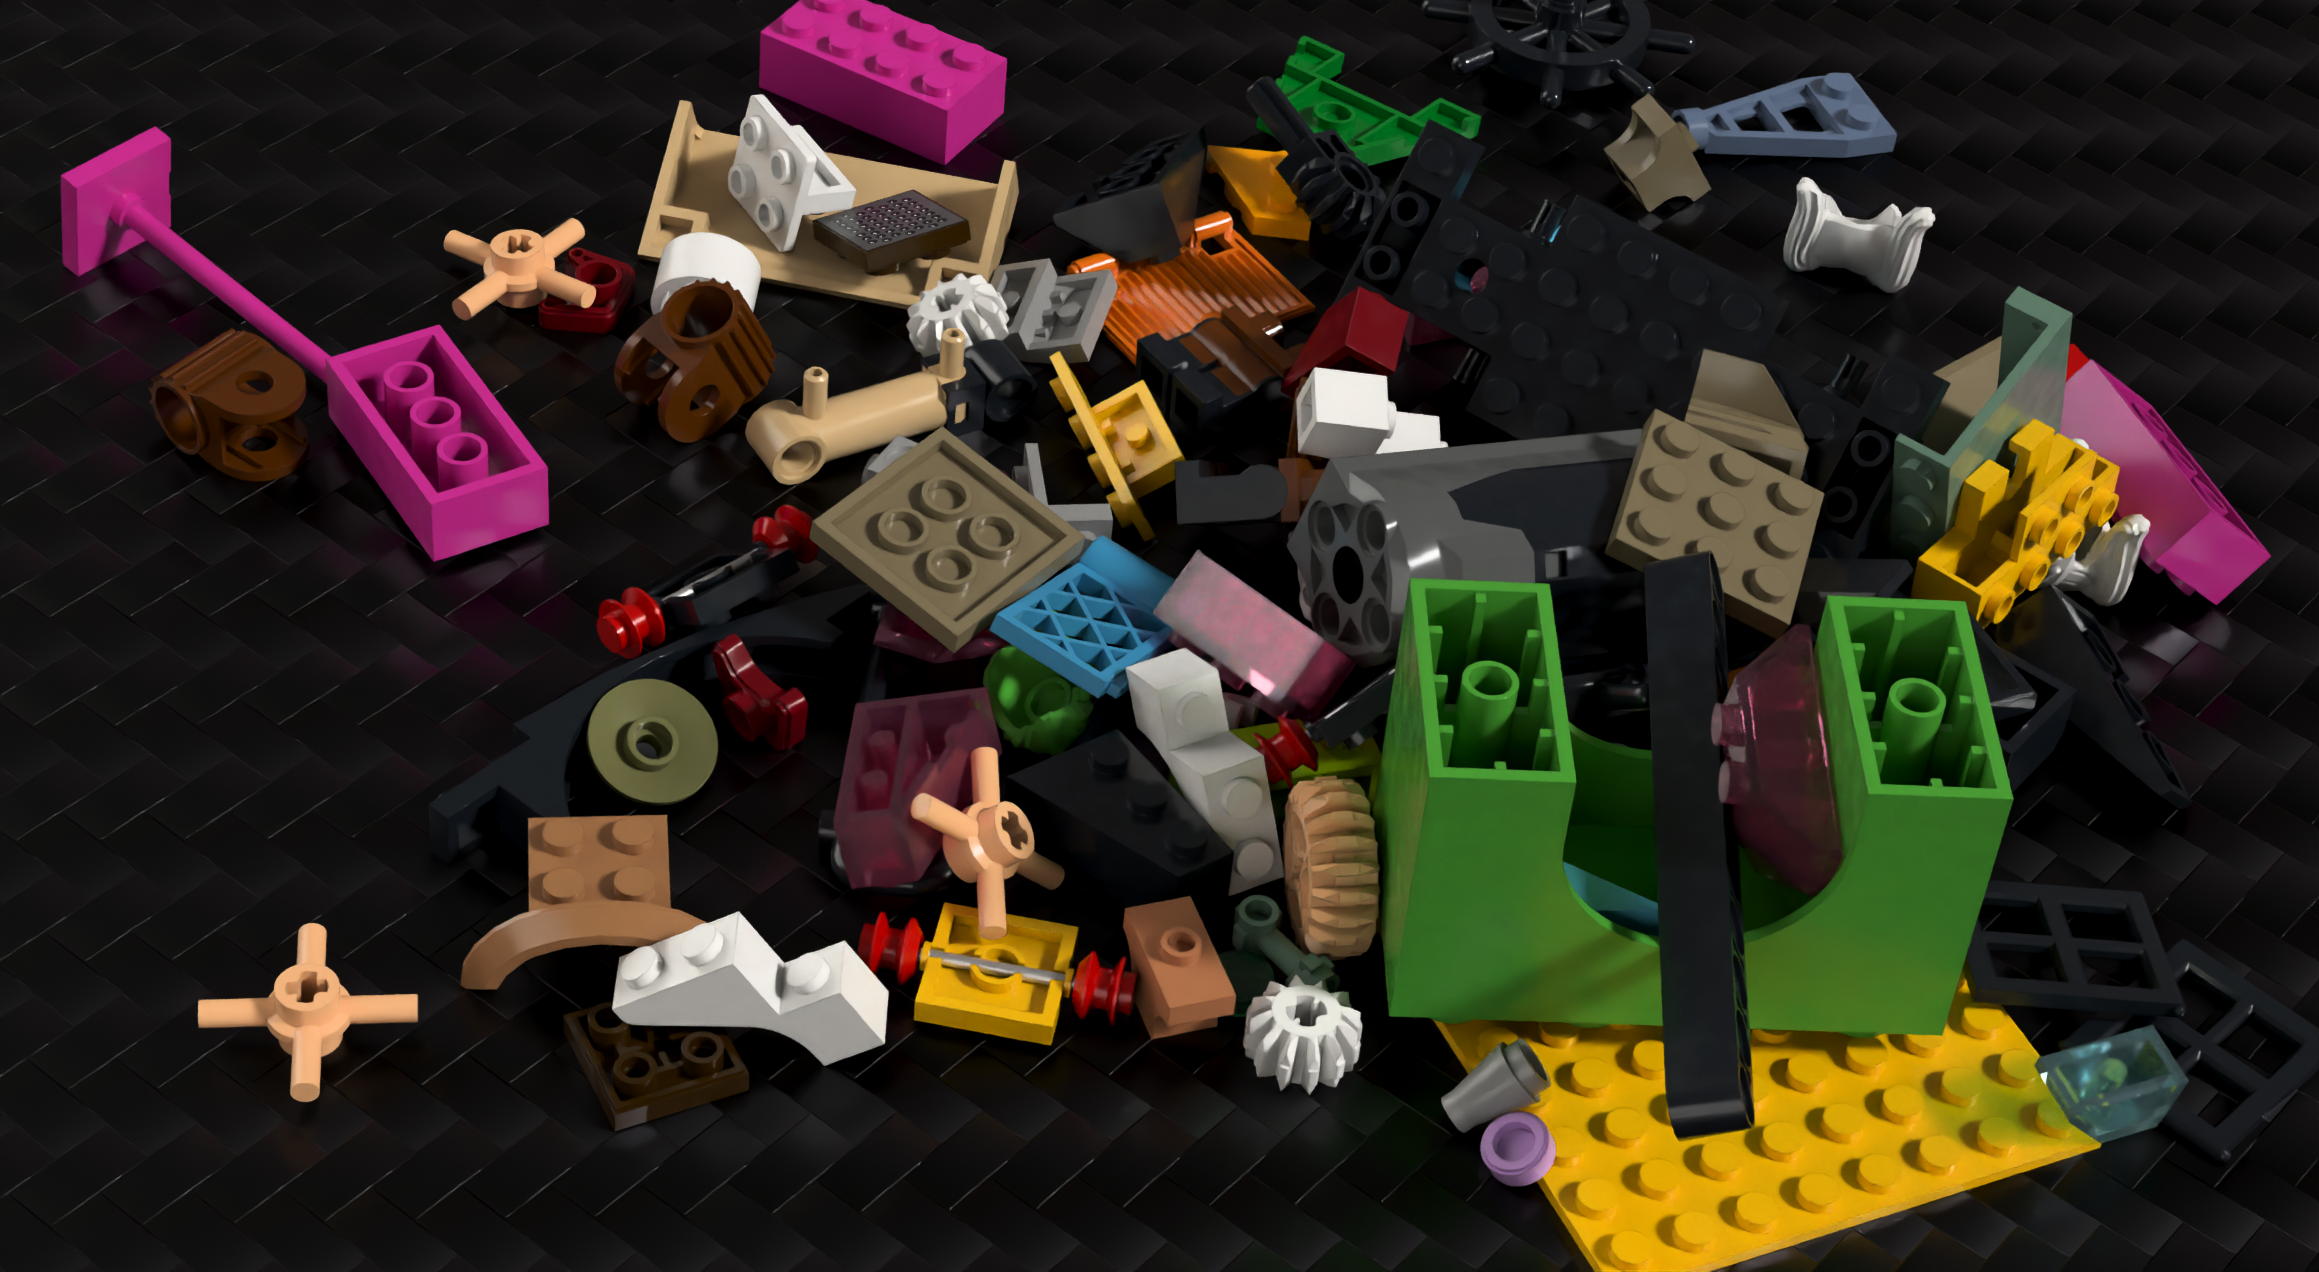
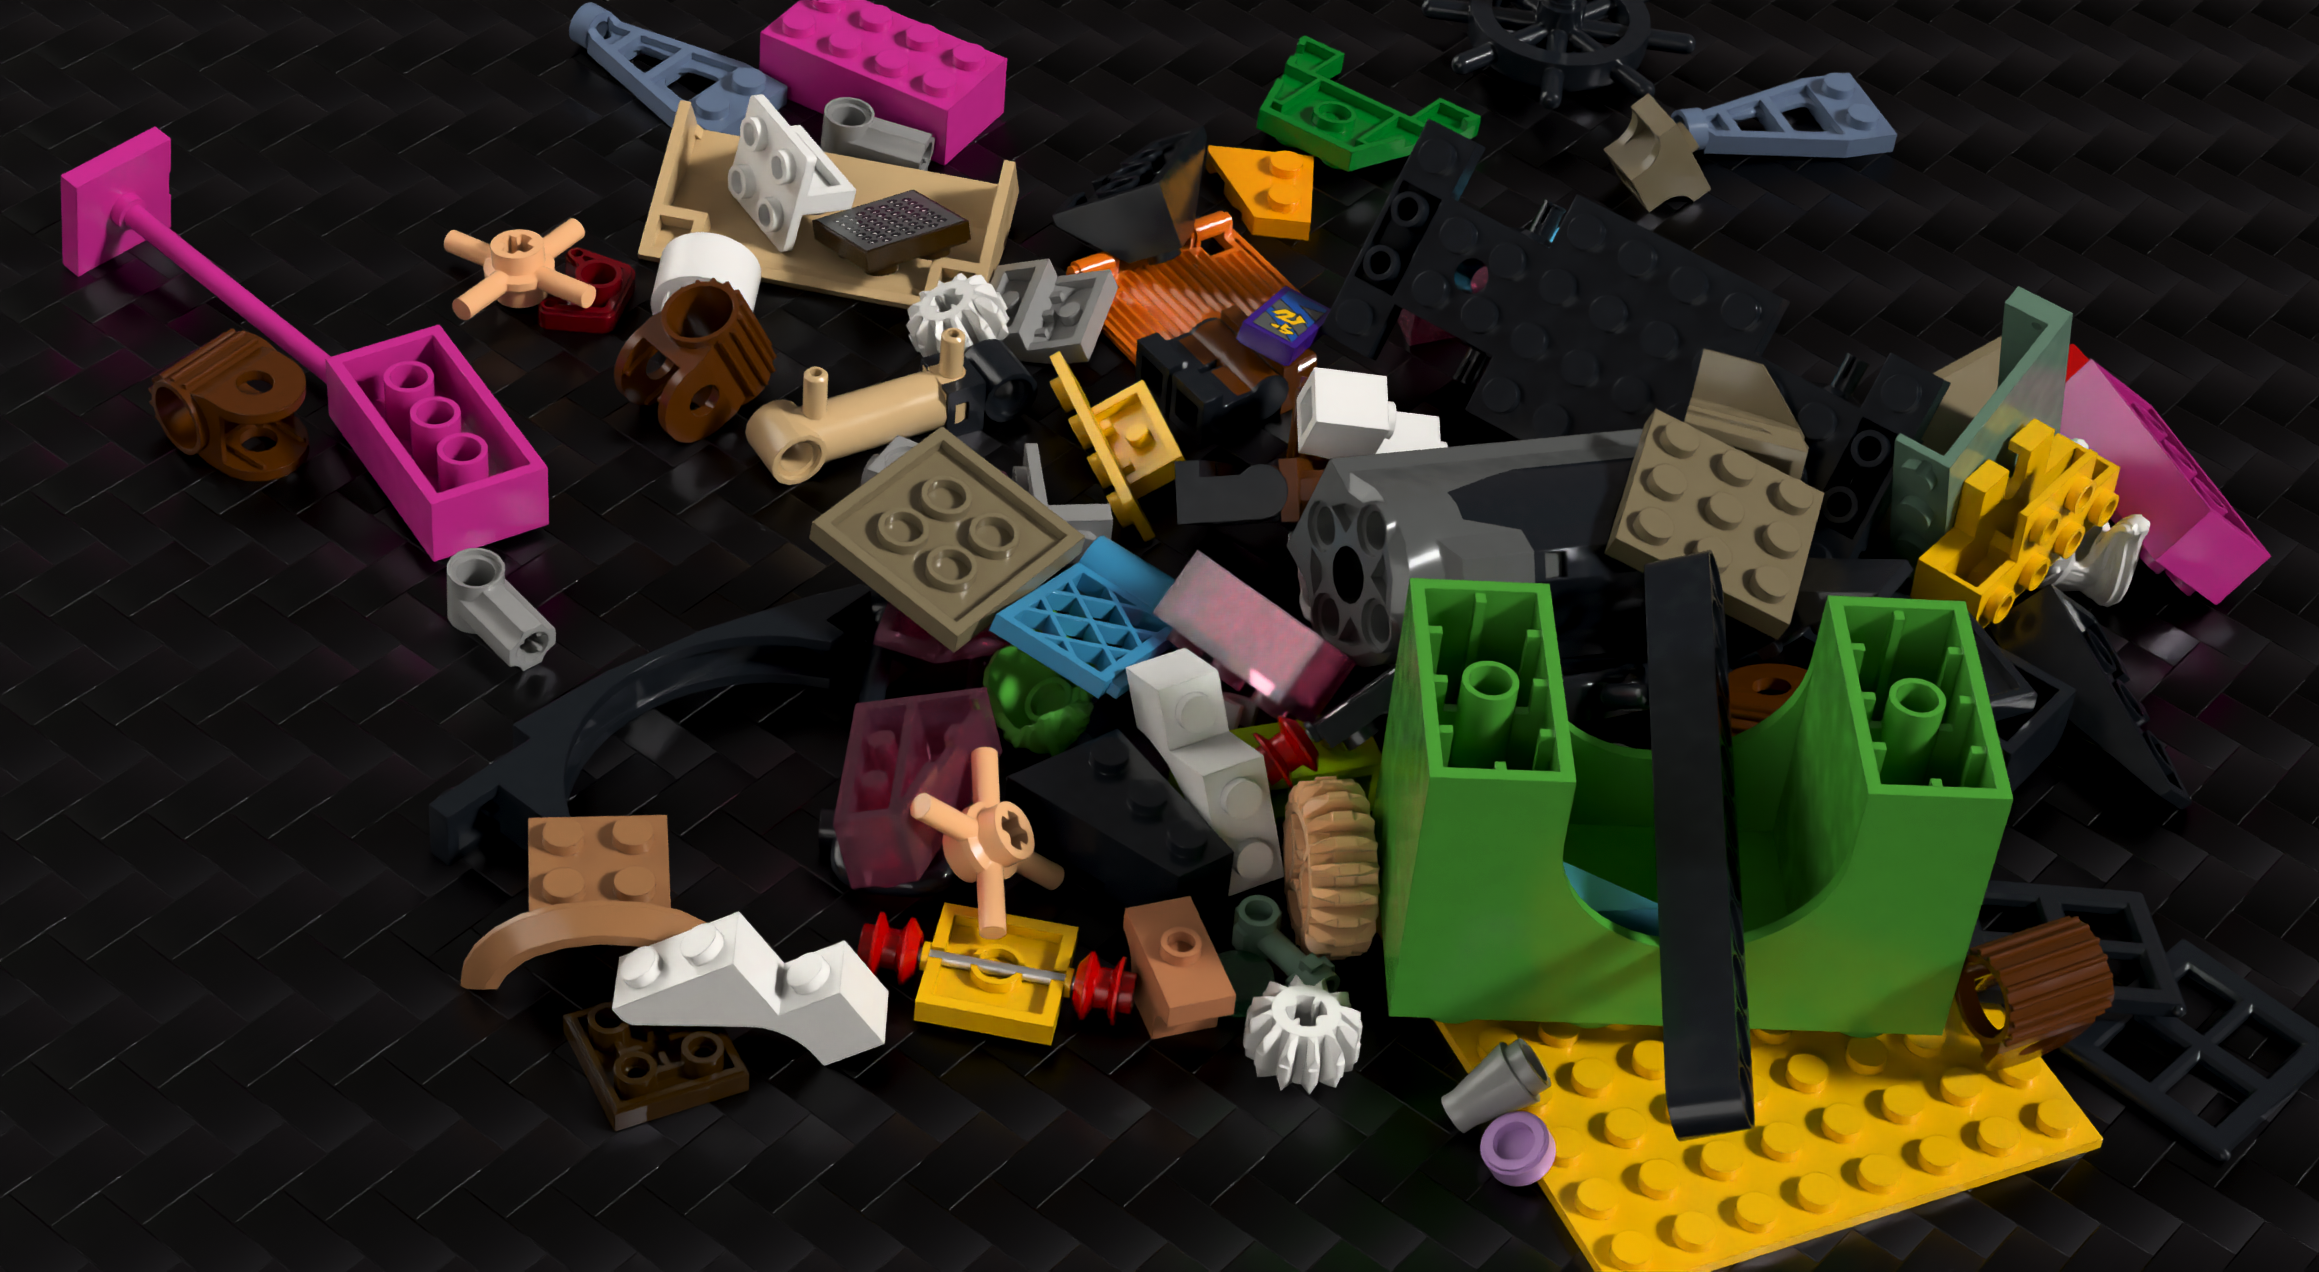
light nougat bar [198,923,418,1102] -> none
olive dish [586,679,718,806] -> none
plate [596,505,818,659] -> none
dark red piece [712,633,808,751] -> none
black gear [1246,76,1387,241] -> none
dark red slope [1280,286,1409,399] -> none
clear pink wedge [1711,624,1842,896] -> none
white hair [1783,177,1935,293] -> none
clear light blue slope [2034,1025,2189,1143] -> none
none -> light grey piece [447,548,556,671]
none -> sand blue plate [569,2,788,136]
none -> light grey piece [820,97,935,171]
none -> tile [1236,286,1330,367]
none -> reddish brown piece [1955,915,2115,1070]

